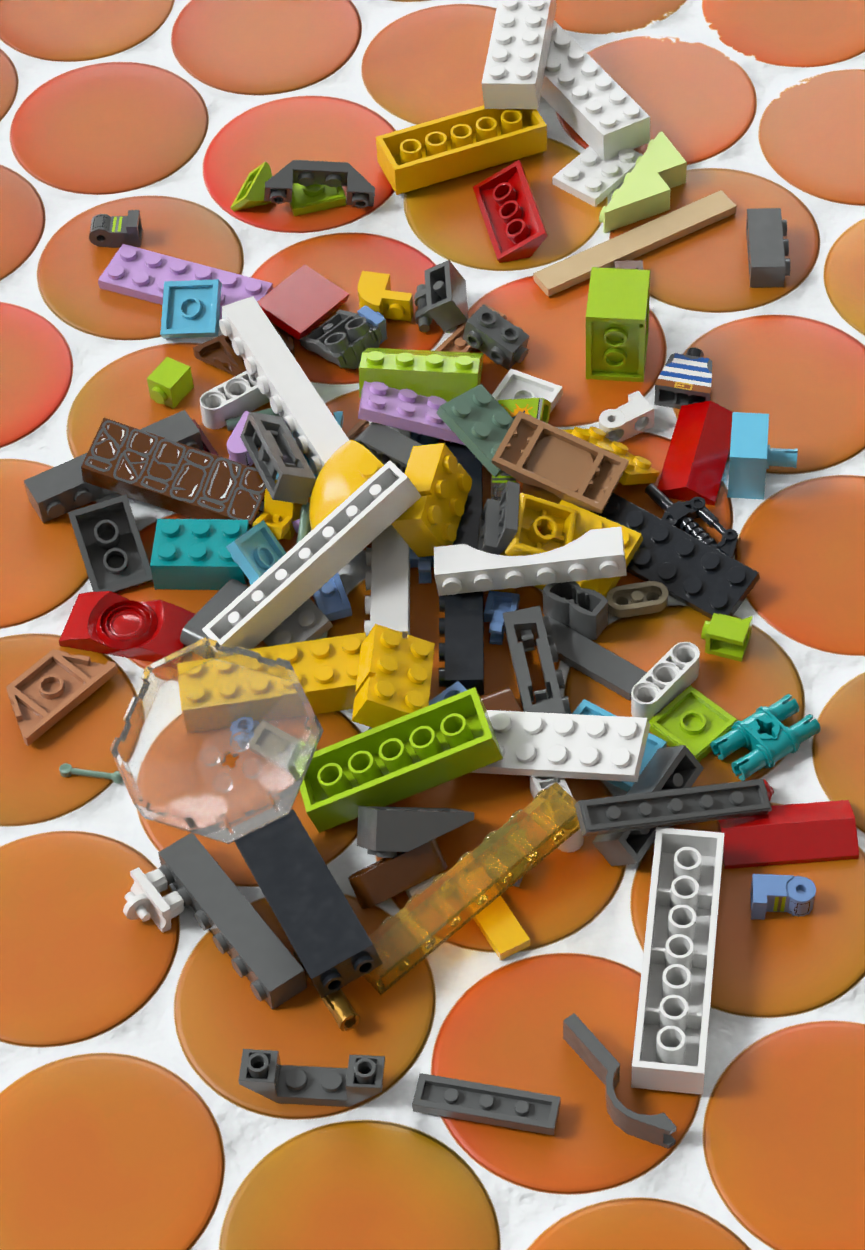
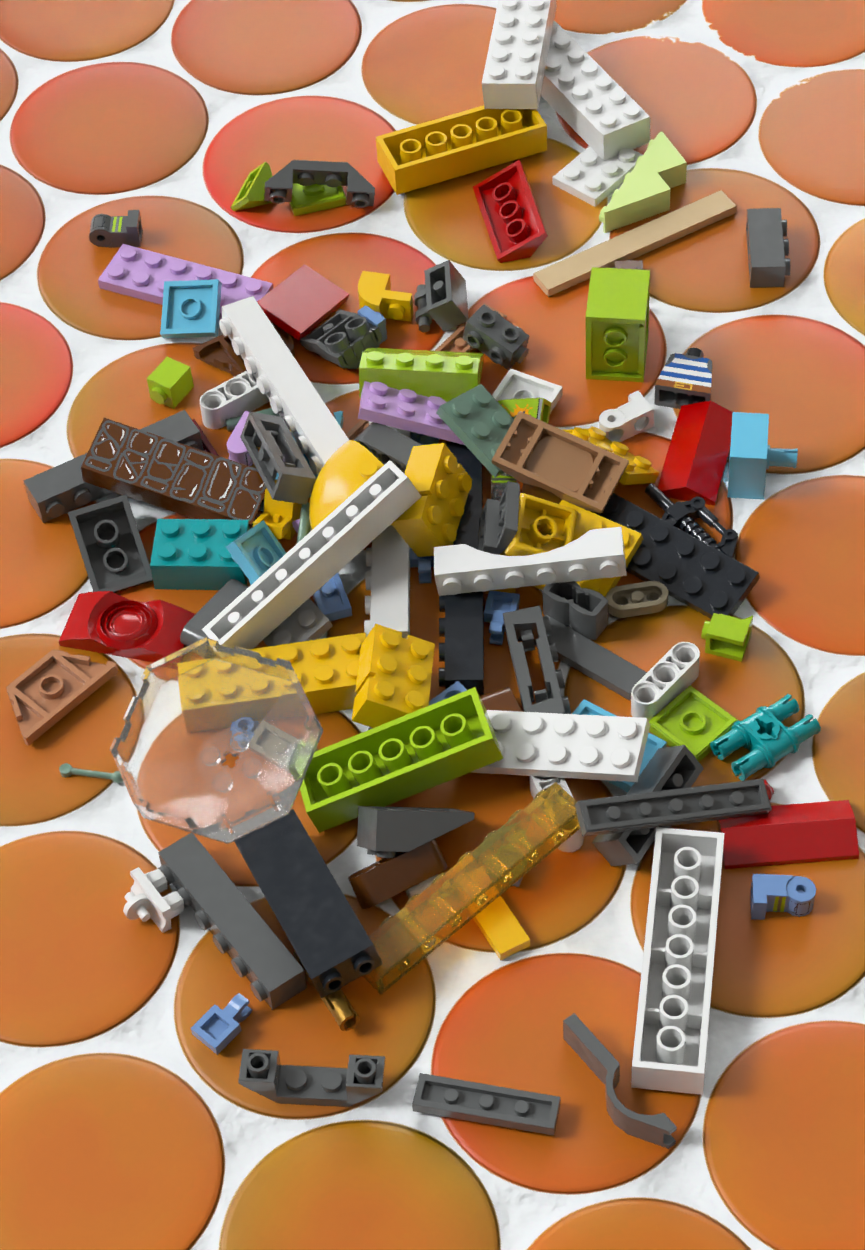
none -> medium blue plate [190,993,252,1055]

